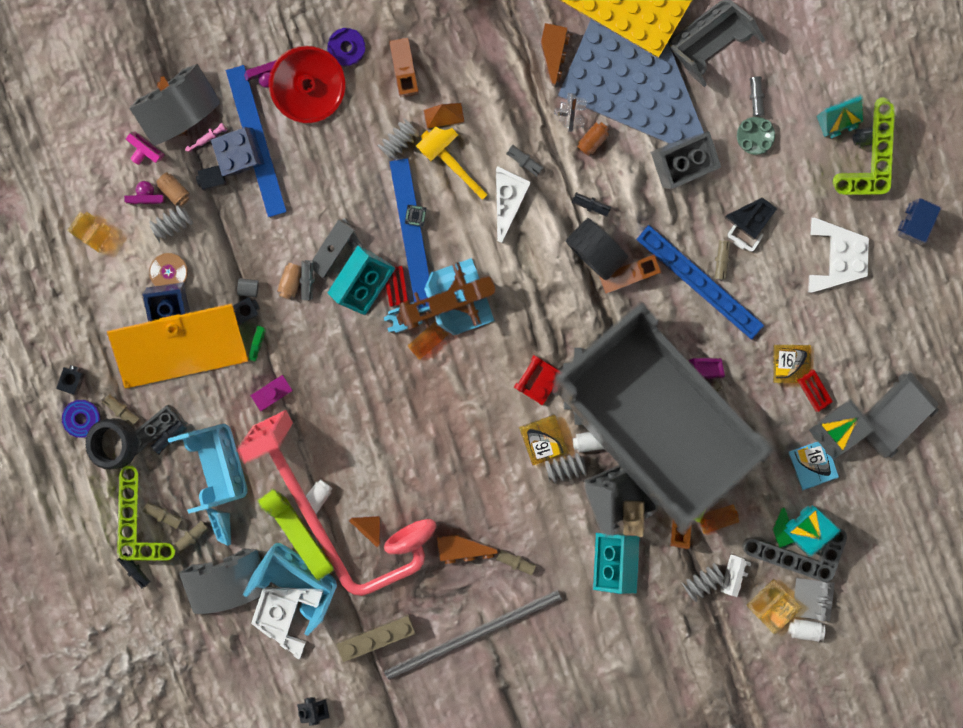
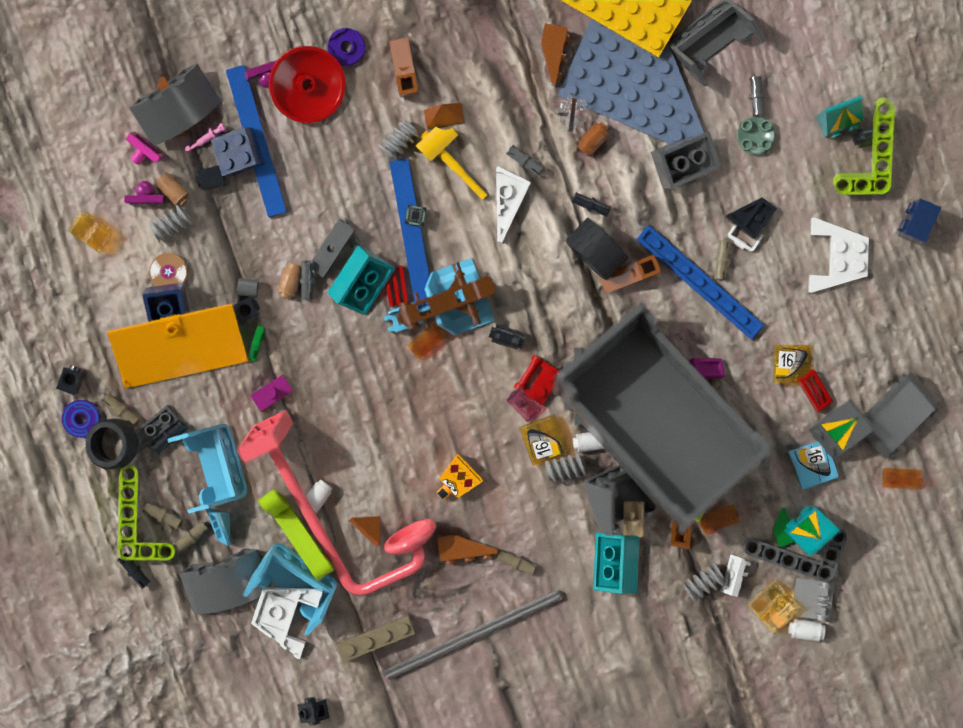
none -> light orange torso [437,454,483,500]
none -> black head [488,324,525,350]
none -> clear pink tile [506,387,541,423]
none -> clear orange hinge [882,468,923,489]

